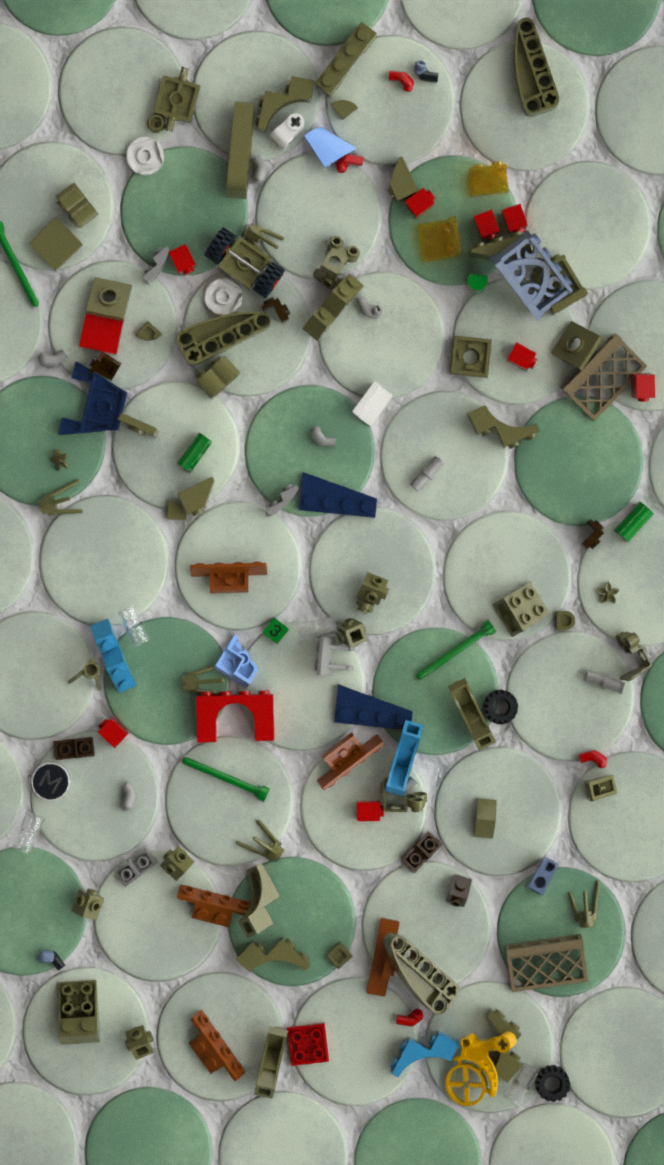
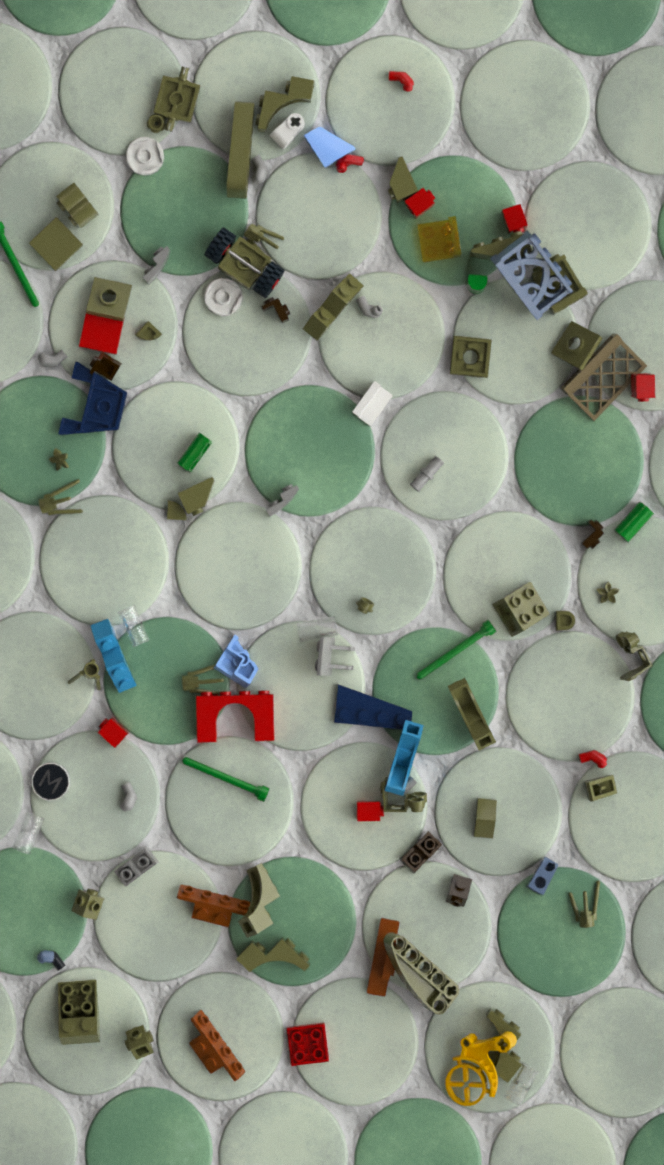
dark brown slope [53,737,95,760] -> none
olive piece [118,413,159,437] -> none
olive brick [160,846,195,881] -> none
red brick [168,244,197,276] -> none
olive beam [176,312,271,366] -> none
dark orange bracket [190,561,267,593] -> none
olive brick [196,356,240,399] -> none
olive plant [236,820,284,862] -> none
olive arch [254,1026,288,1099] -> none
green tile [263,617,289,644] -> none
dark blue wing [299,472,377,518] -> none
light grey arm [310,426,336,447] -> none
olive piece [313,236,360,289] -> none
olive arch [315,22,377,98] -> none
dark orange bracket [317,732,384,790] -> none
olive tile [326,942,353,969] -> none
olive tile [331,100,358,120] -> none
olive brick [337,618,368,648] -> none
olive brick [357,572,389,605] -> none
dark azure arch [390,1031,459,1078] -> none
red arm [396,1009,423,1027] -> none
arm [414,60,439,83] -> none
olive arch [467,405,540,449] -> none
clear yellow bracket [468,161,509,197] -> none
red brick [473,209,500,241] -> none
black tyre [483,690,518,725] -> none
dark tan fence [505,934,588,992] -> none
red brick [506,342,538,372] -> none
olive beam [514,17,559,117] -> none
black tyre [535,1065,570,1102] -> none
light grey pin [585,670,625,694] -> none

